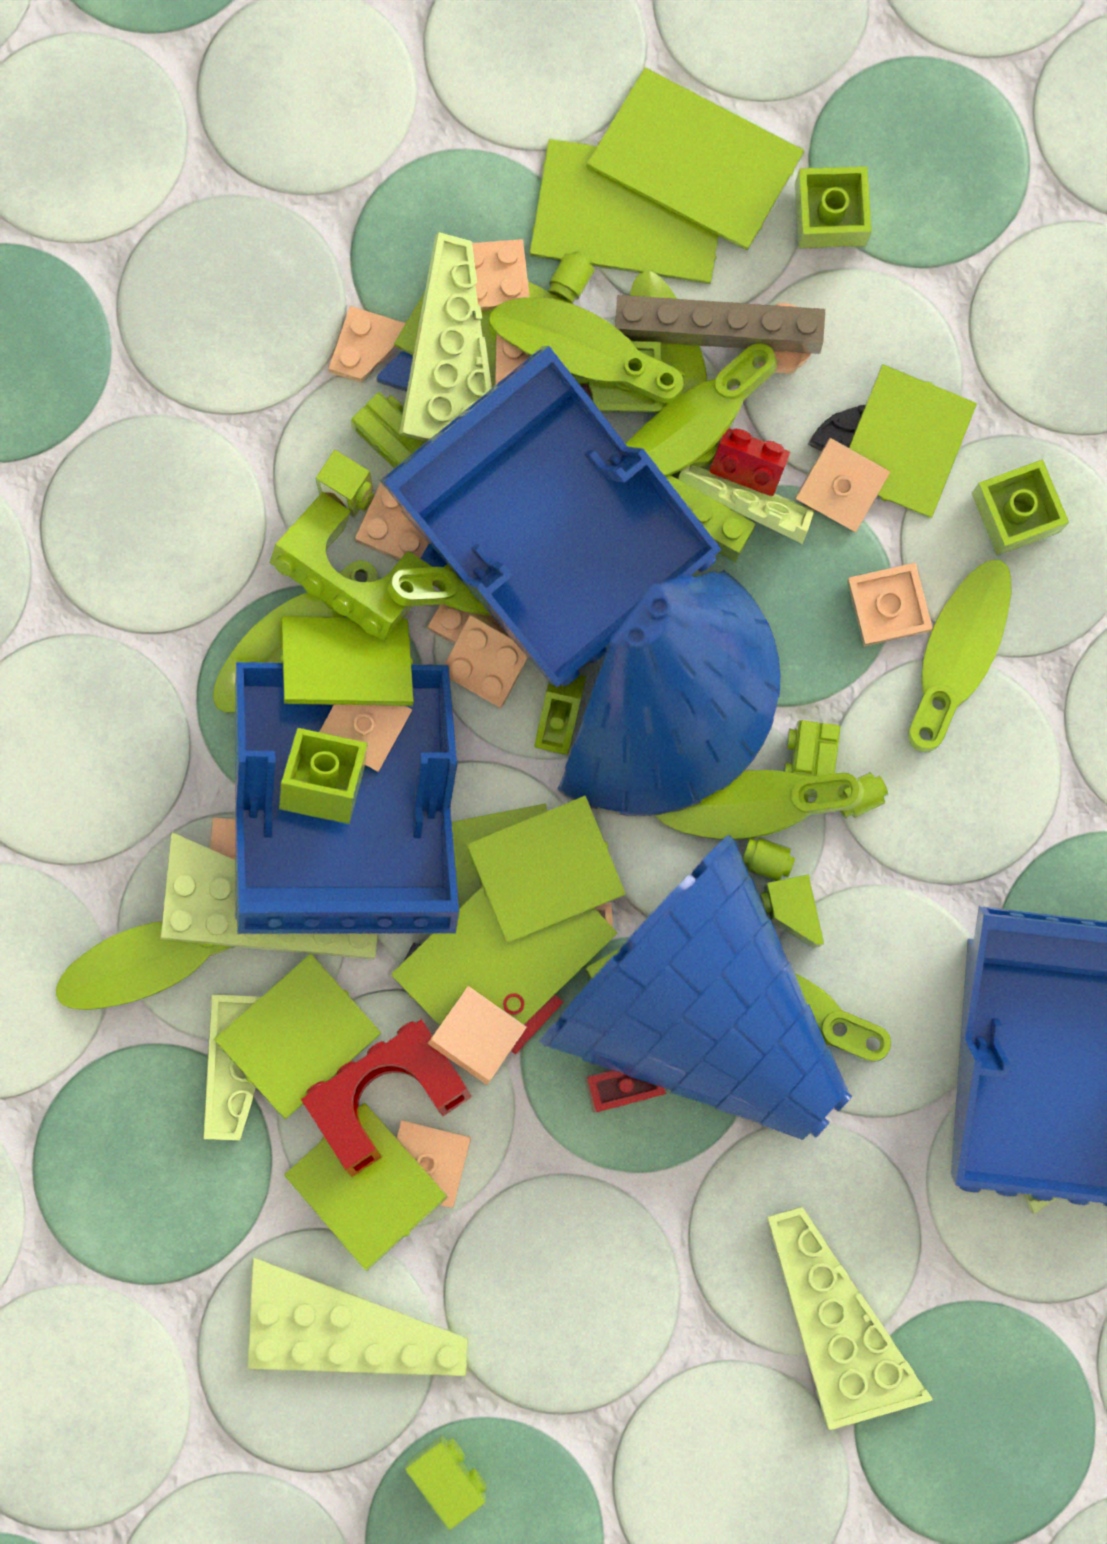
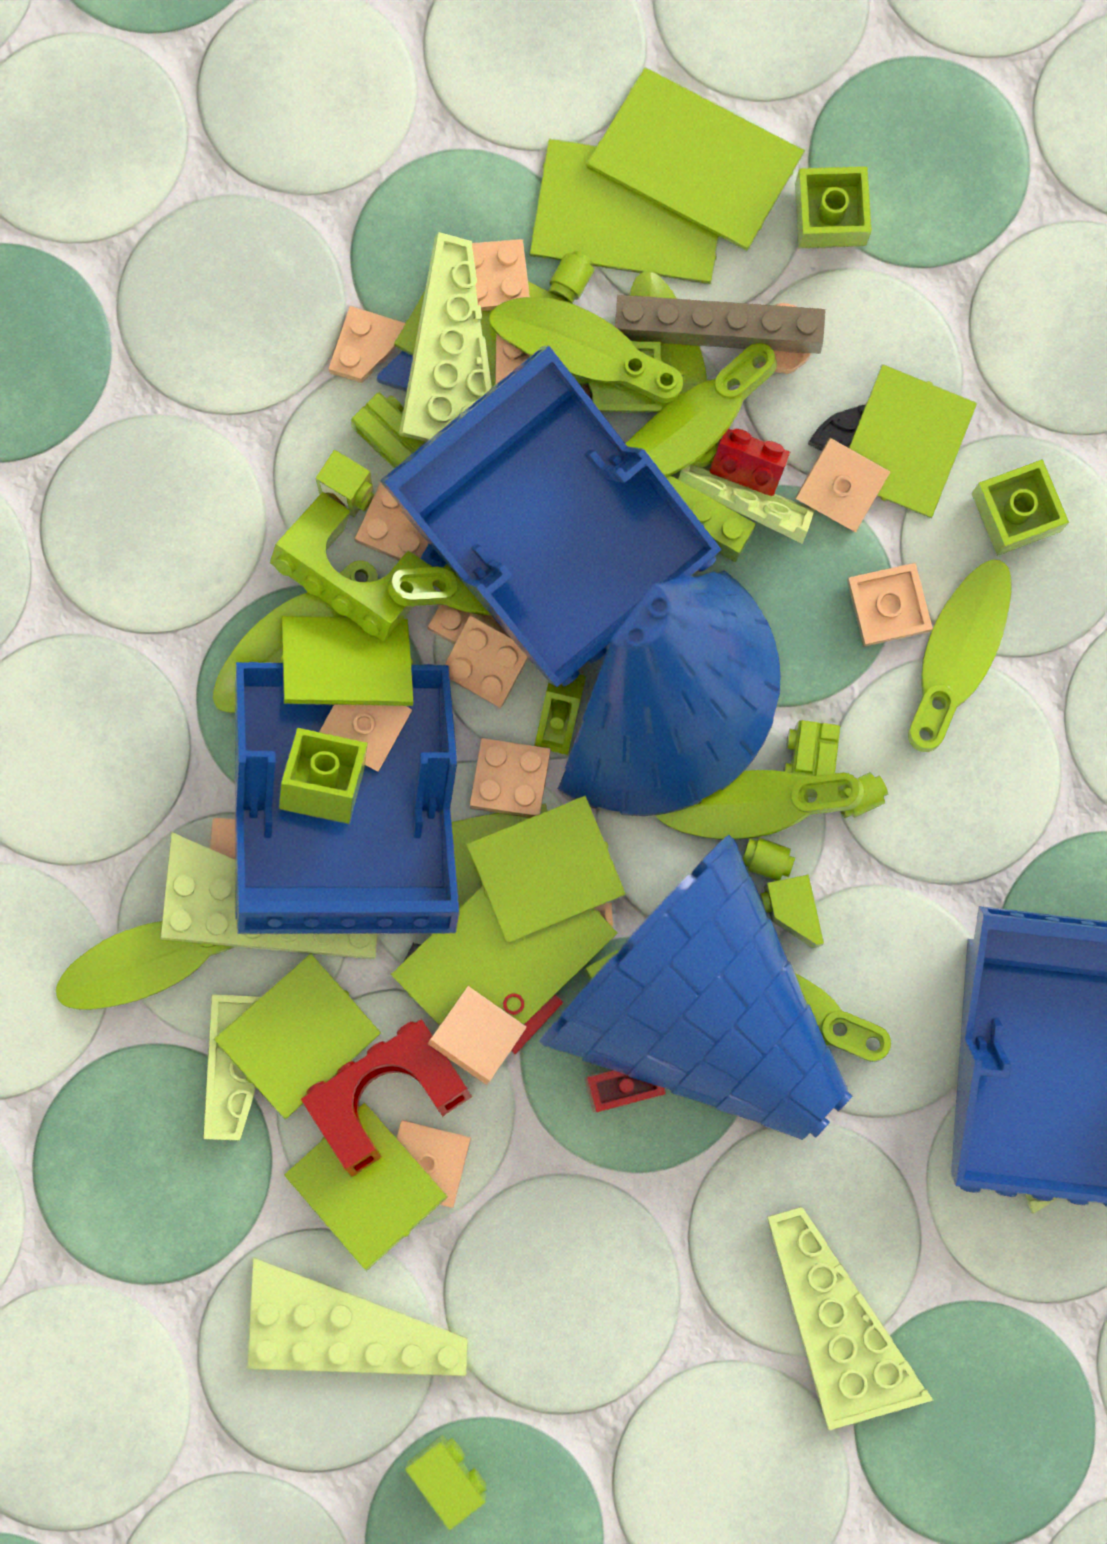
none -> light nougat plate [470,738,551,818]

